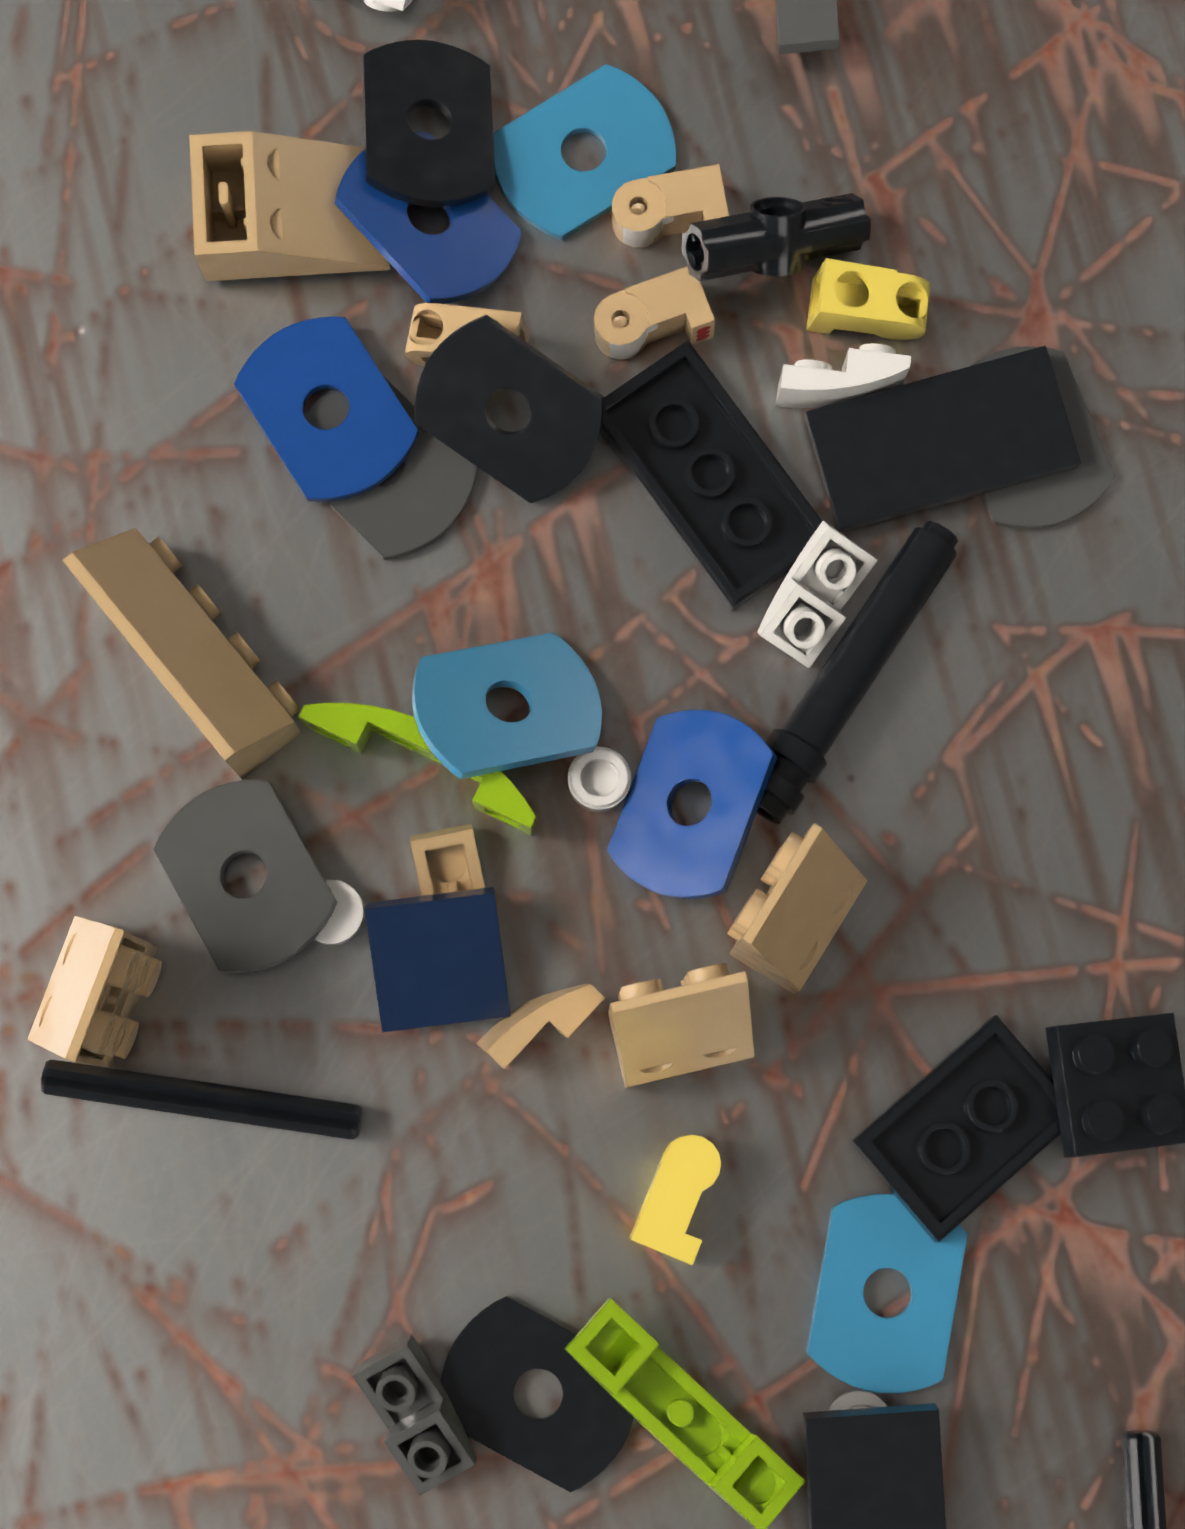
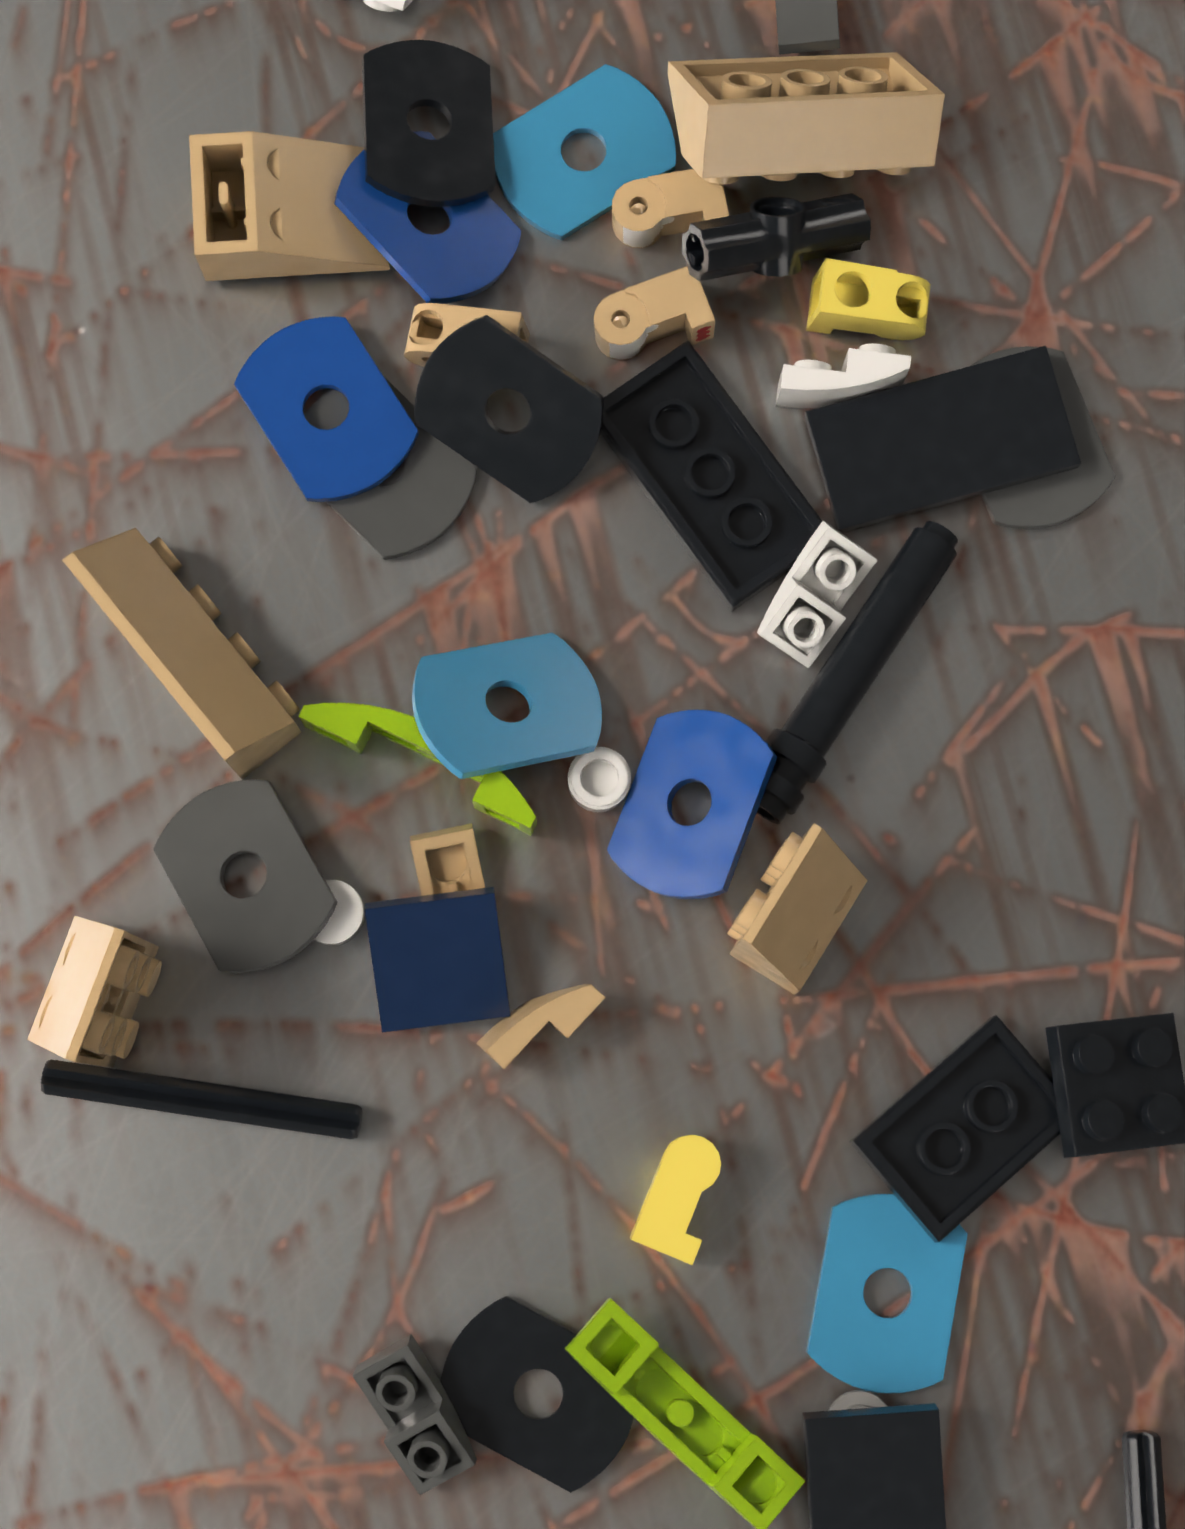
tan slope [608,963,755,1088] -> none
none -> tan slope [667,52,945,184]

